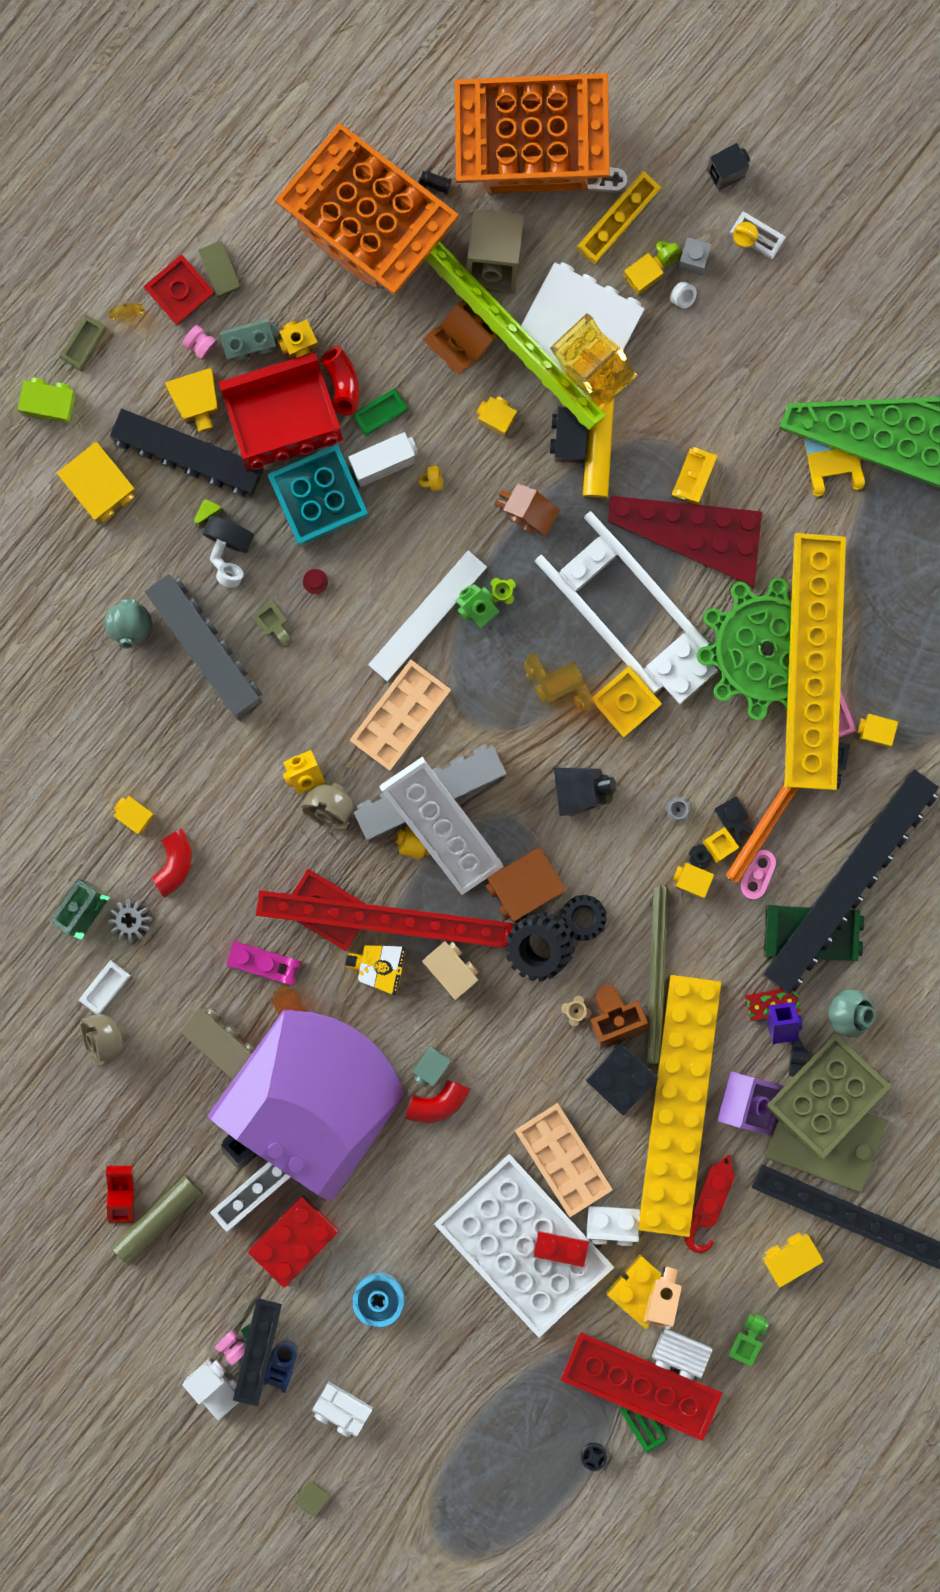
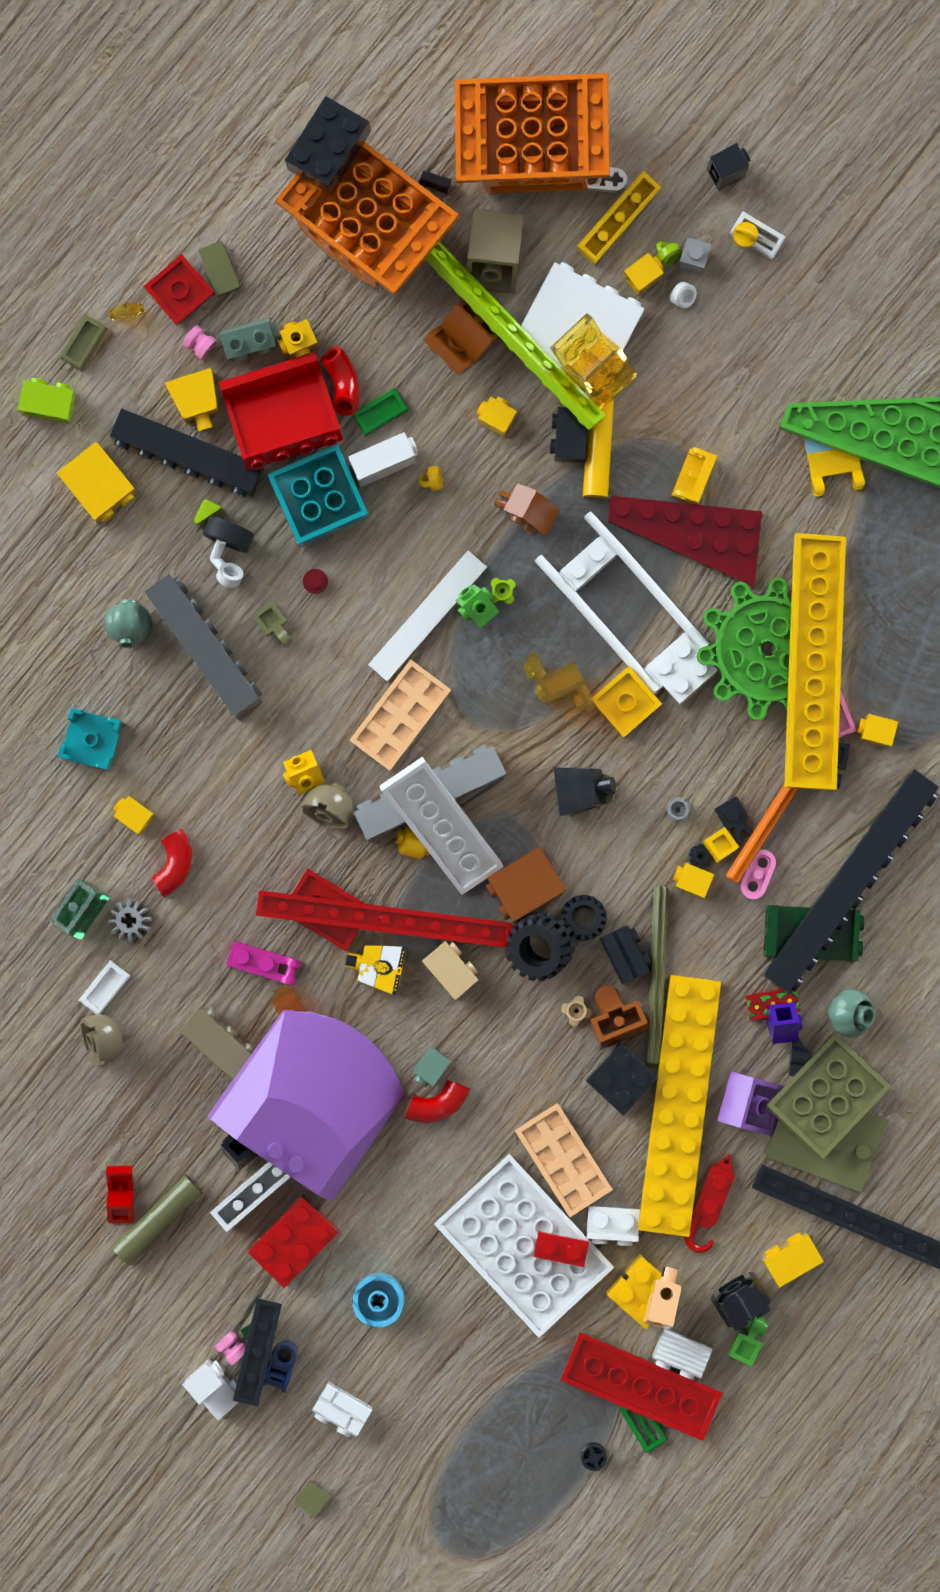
none -> teal panel [58,707,124,771]
none -> black brick [285,96,371,195]
none -> black brick [599,925,652,984]
none -> black brick [710,1272,771,1331]

